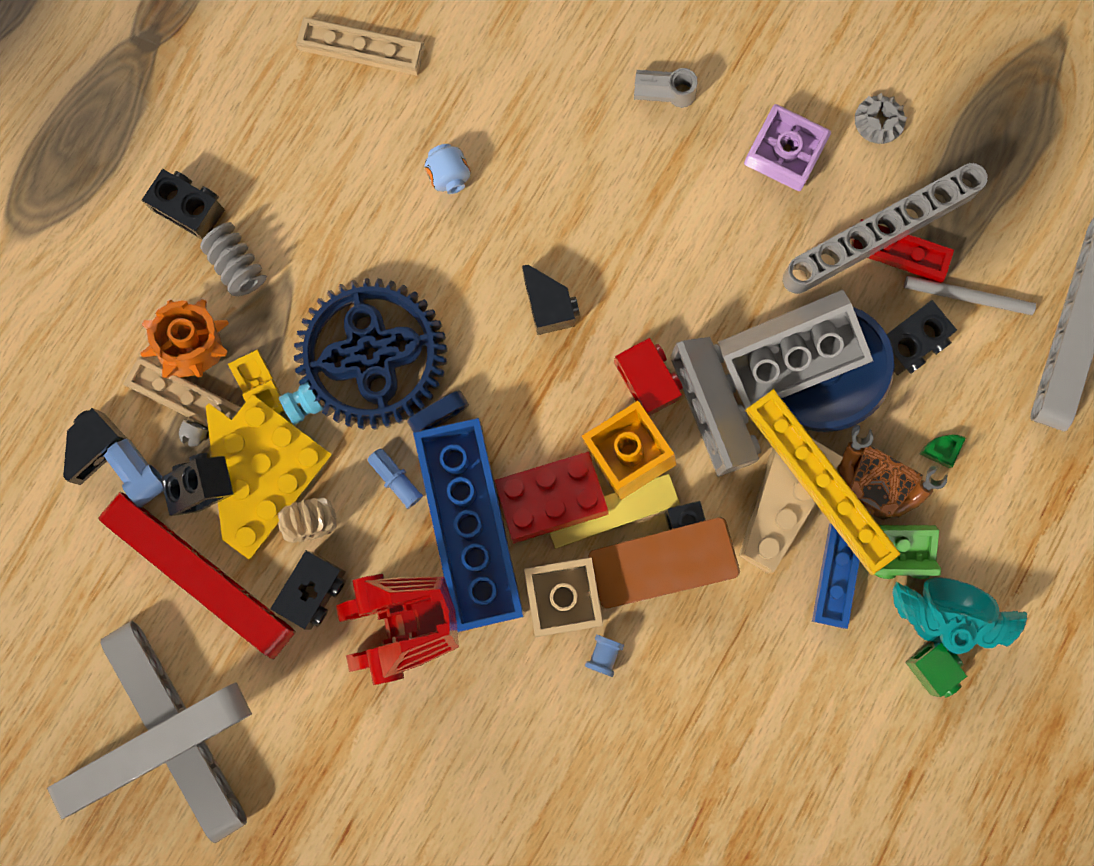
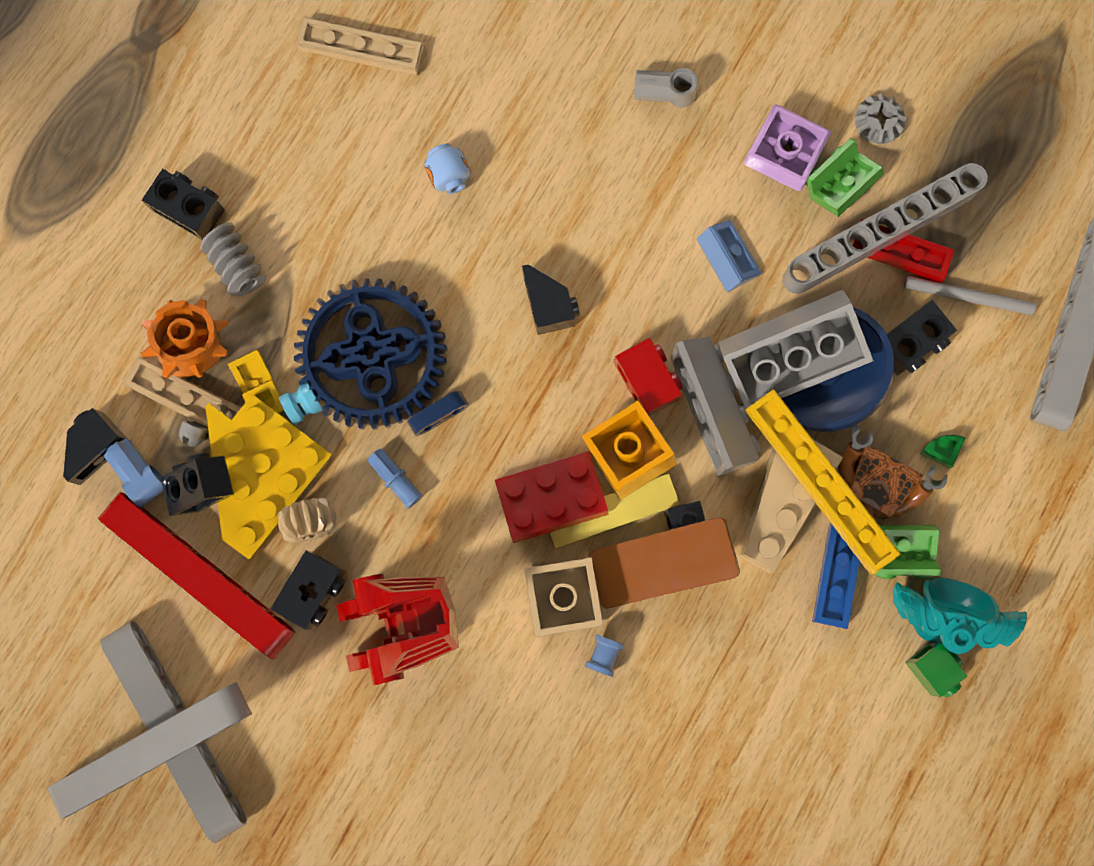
blue brick [413,418,524,632] -> none
none -> medium blue slope [697,220,762,292]
none -> bright green bracket [807,138,883,217]

